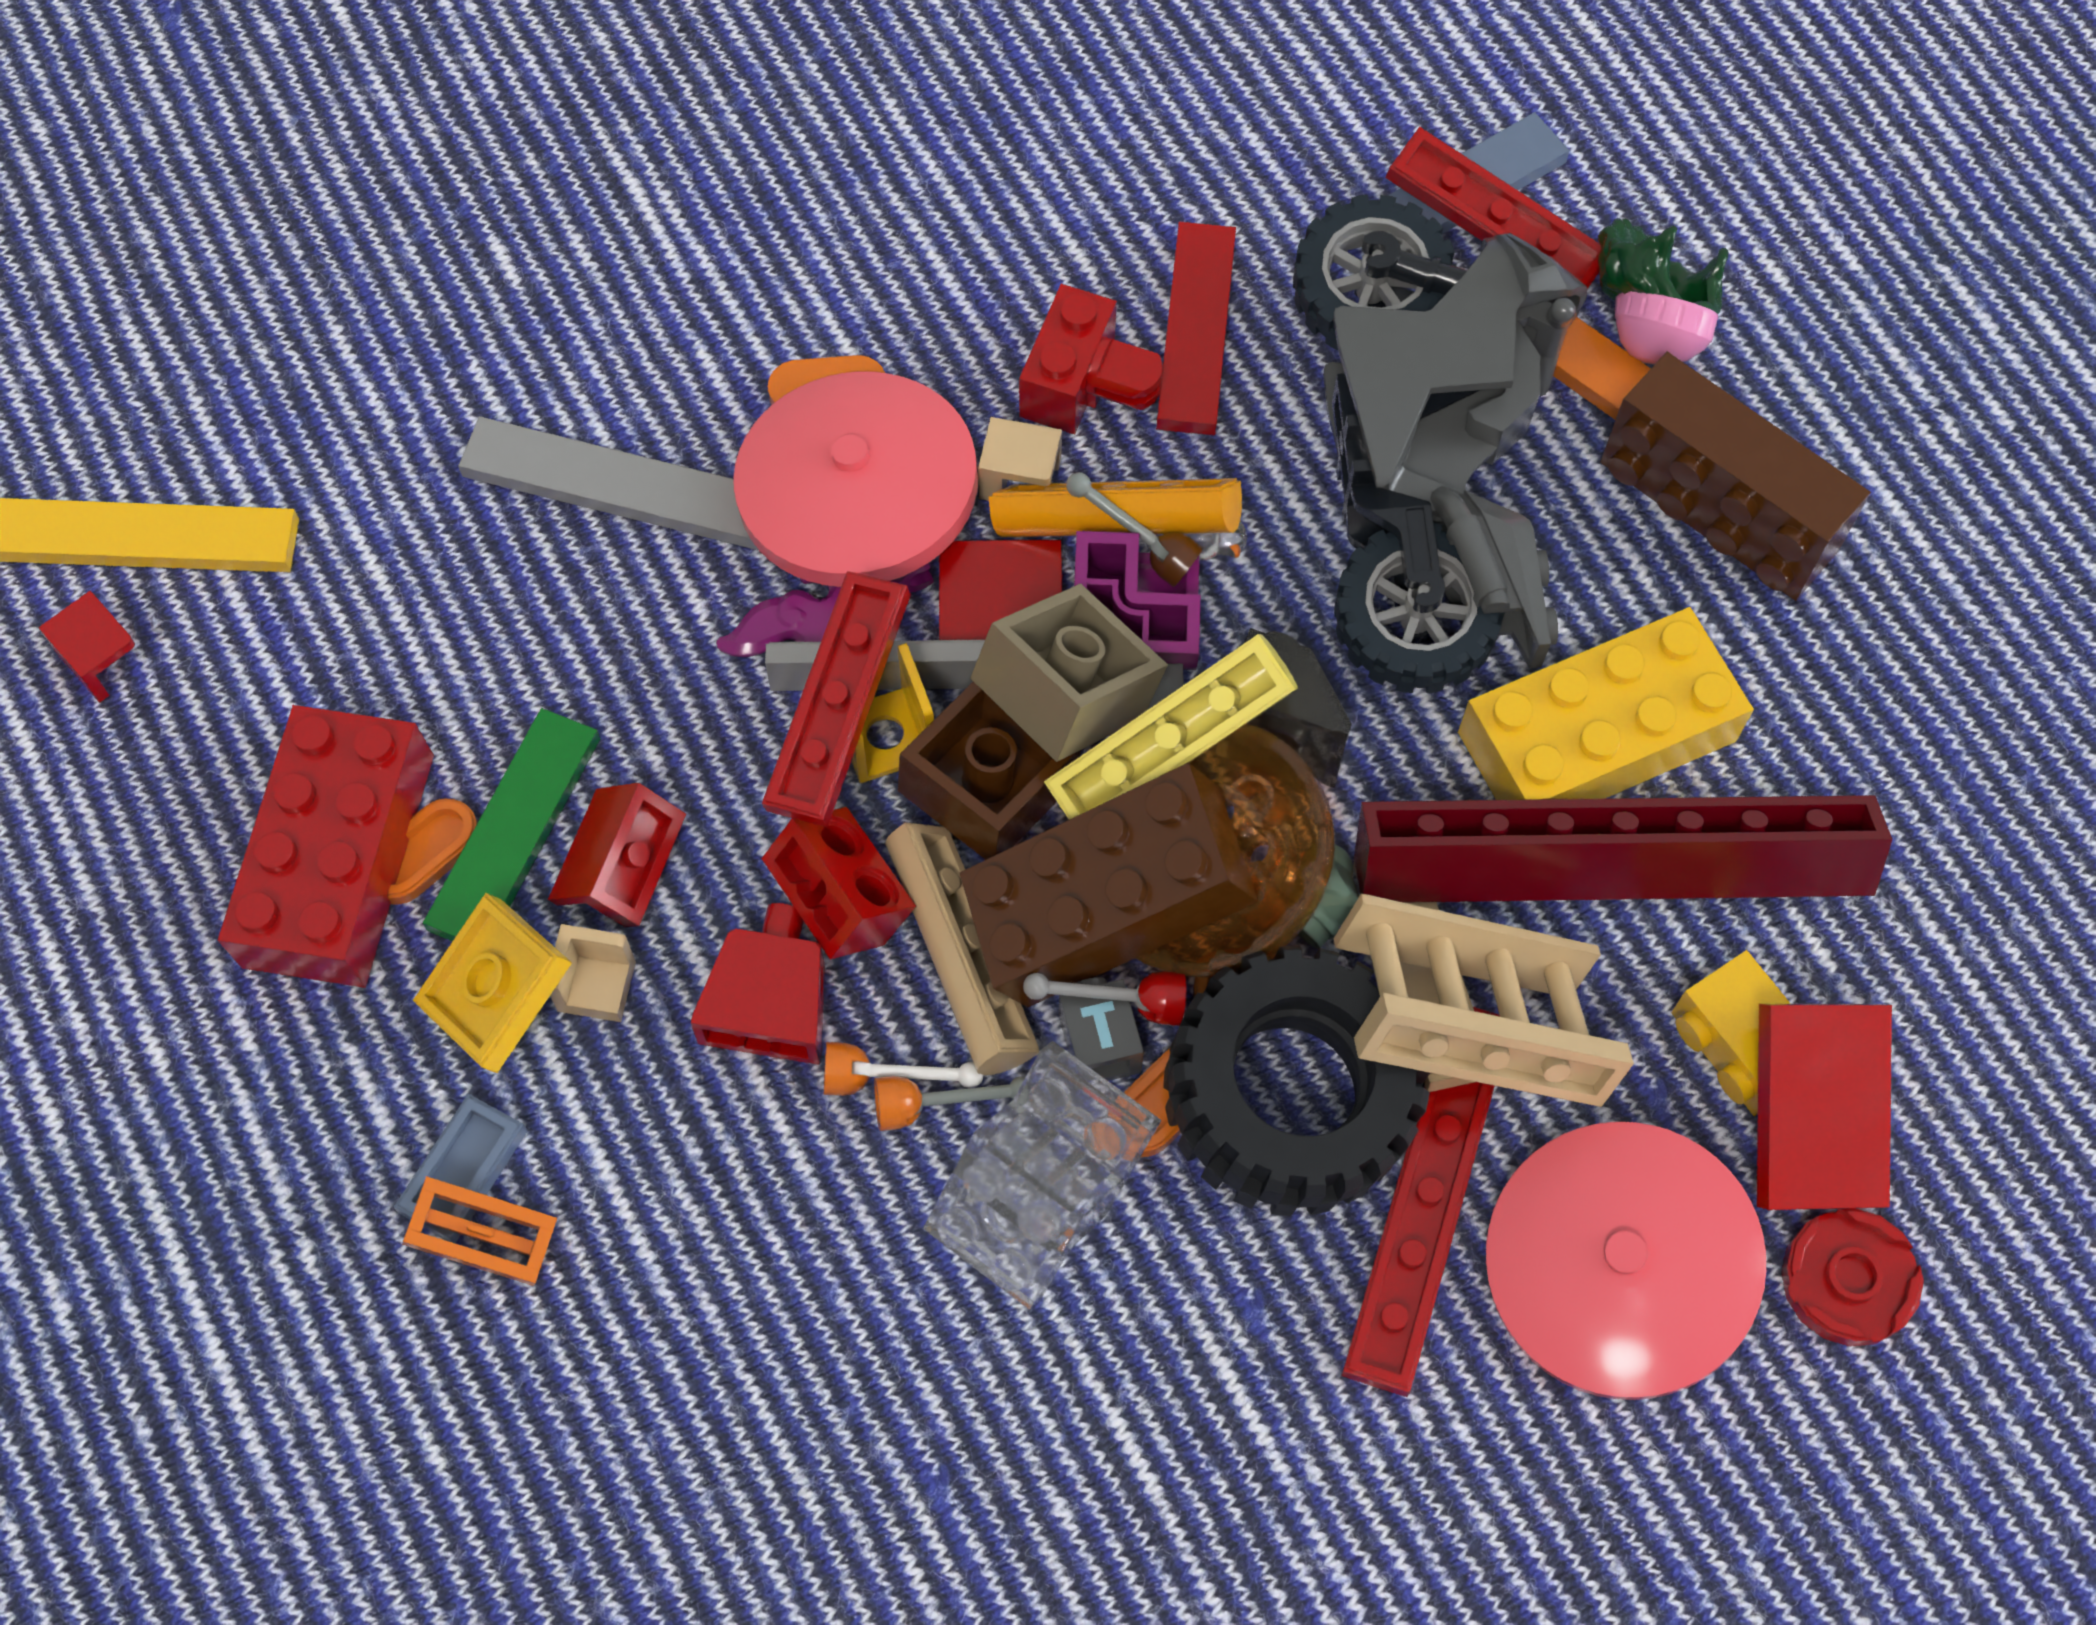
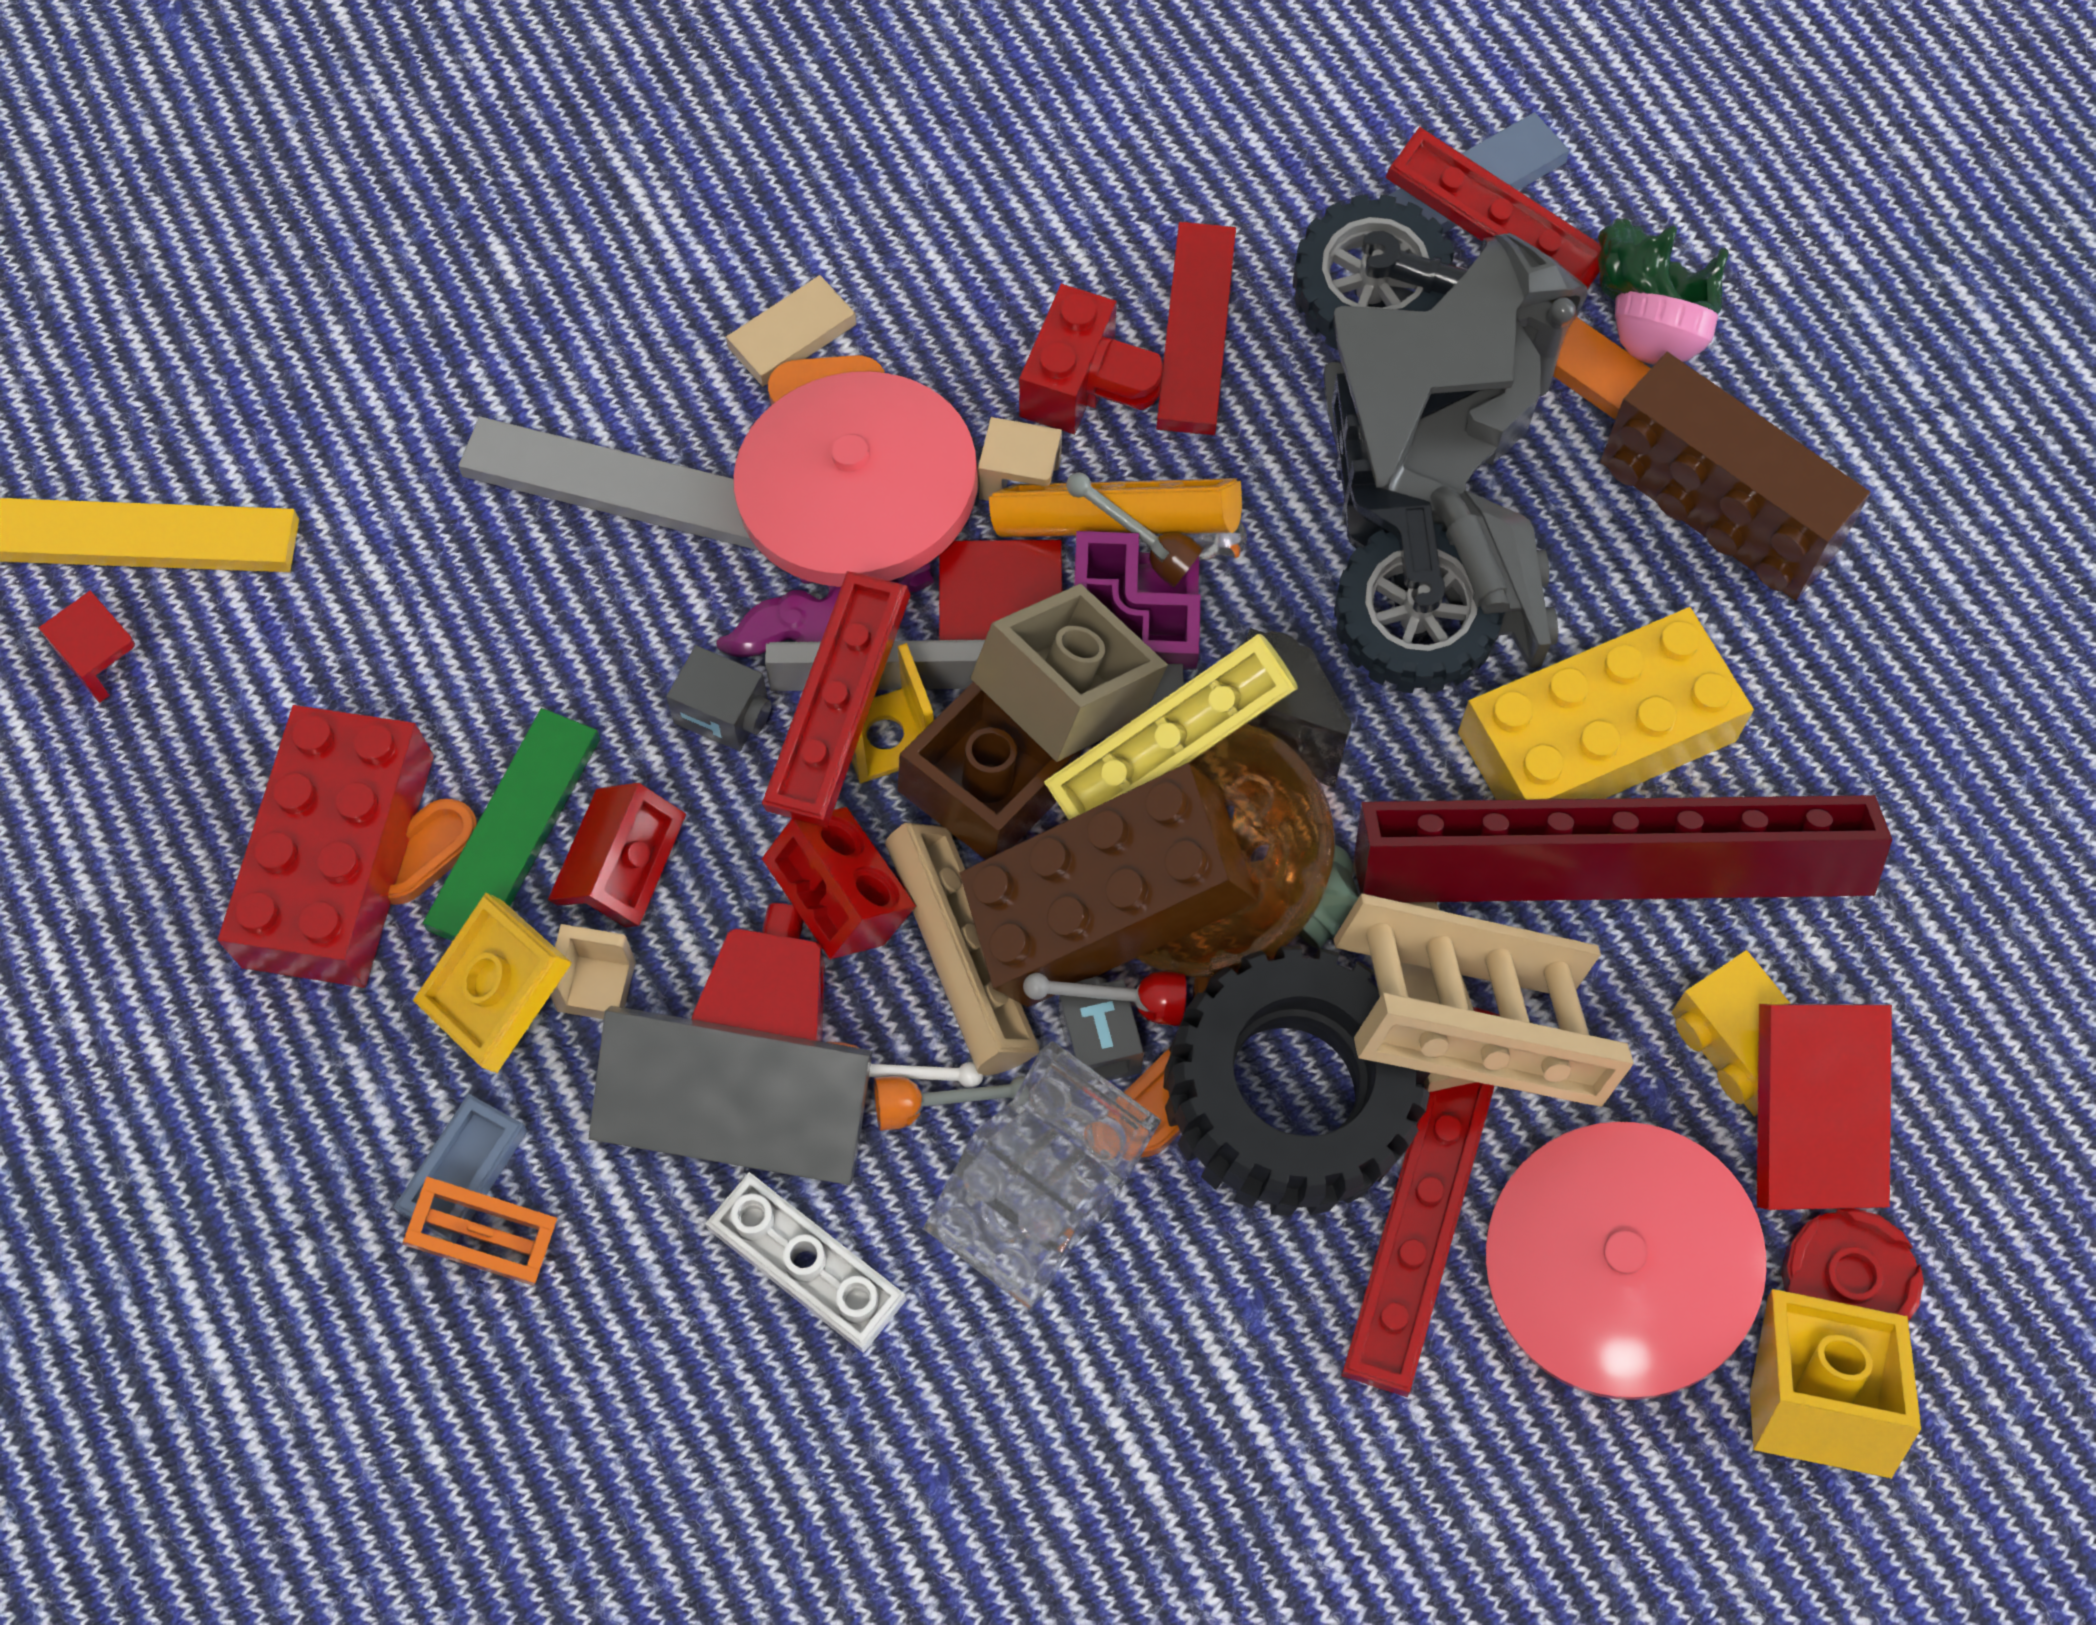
none -> dark grey tile [588,1006,873,1185]
none -> dark grey brick [666,645,771,752]
none -> white tile [705,1172,907,1353]
none -> tan tile [726,275,857,387]
none -> yellow slope [1750,1289,1921,1479]

